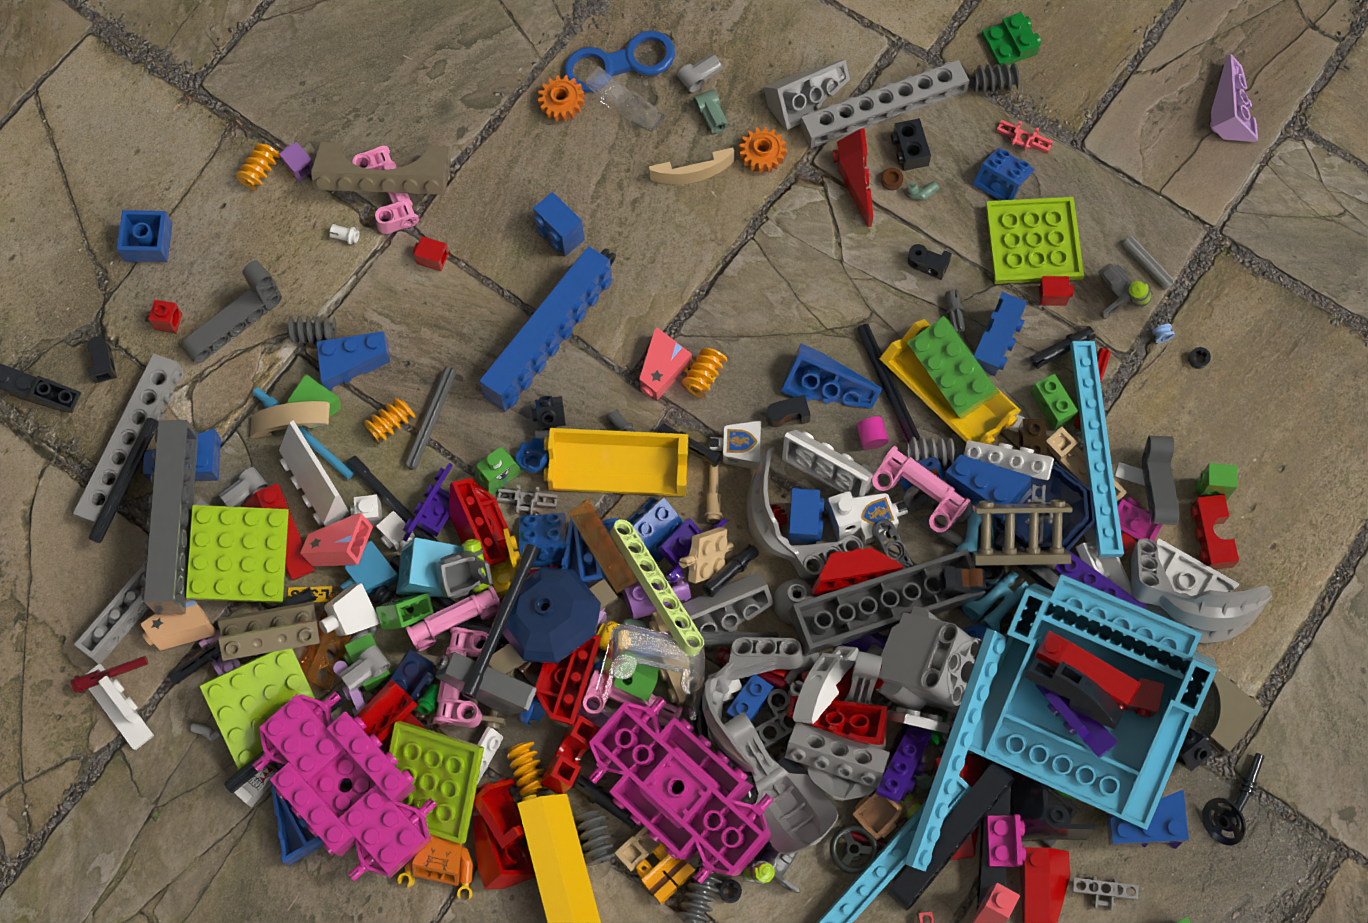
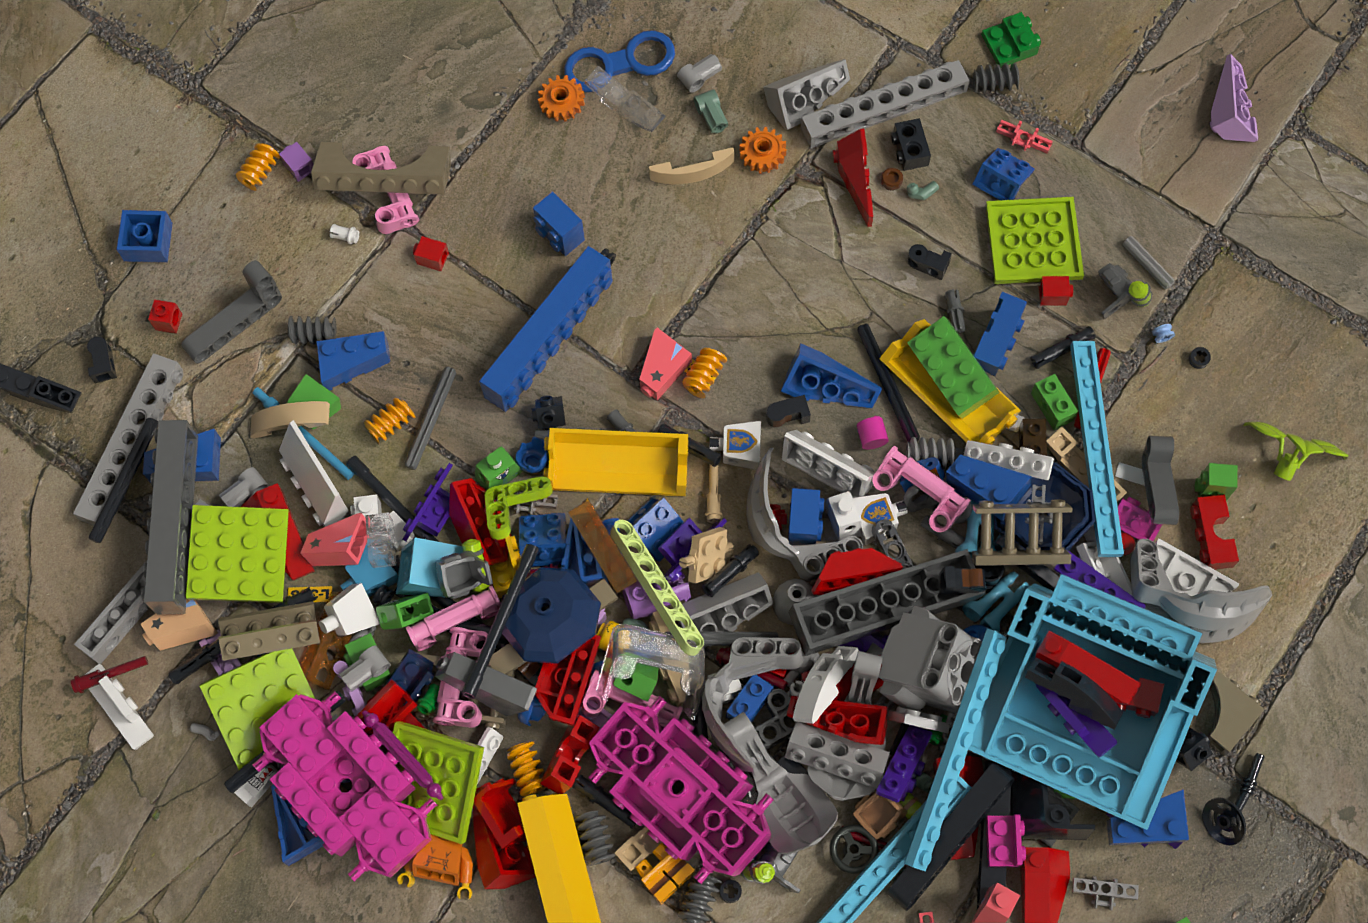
none -> magenta wheel [362,711,443,800]
none -> clear brick [365,512,396,568]
none -> lime beam [485,476,553,540]
none -> lime plant [1243,422,1349,481]

